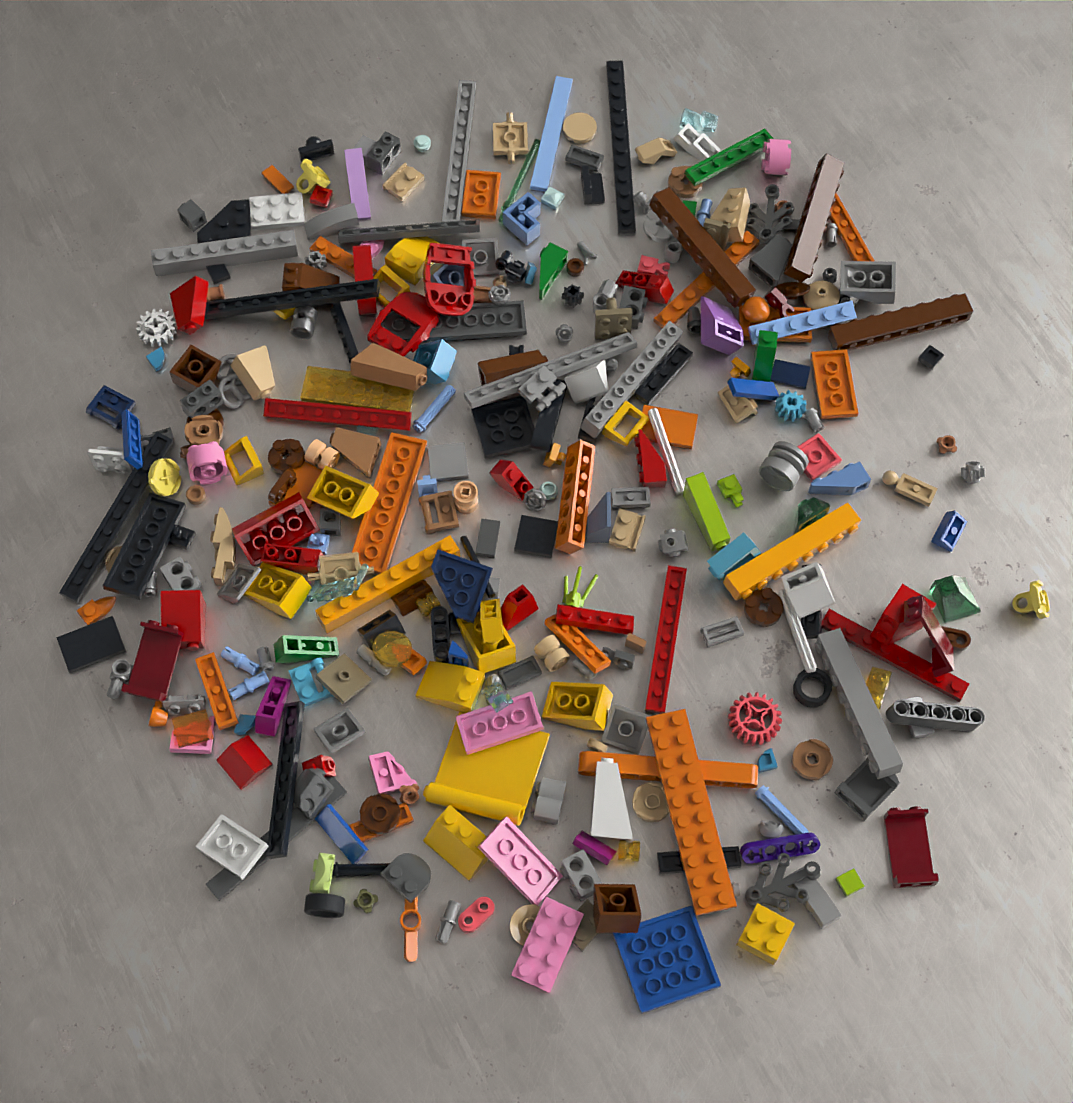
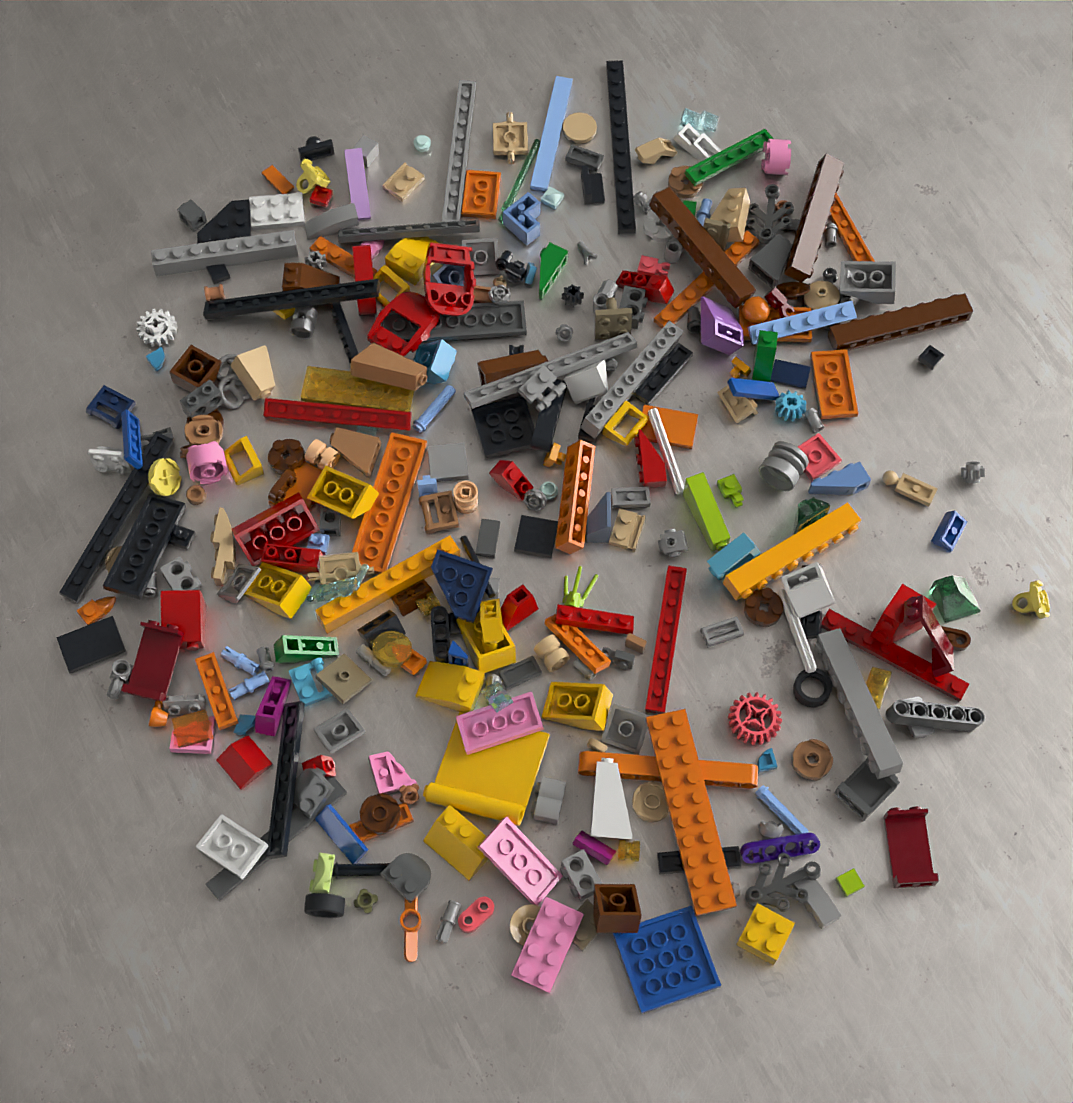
red slope [170,275,209,335] -> none
dark grey brick [366,131,401,175] -> none
reddish brown tile [566,258,584,277] -> none
nougat plate [937,435,957,454] -> none

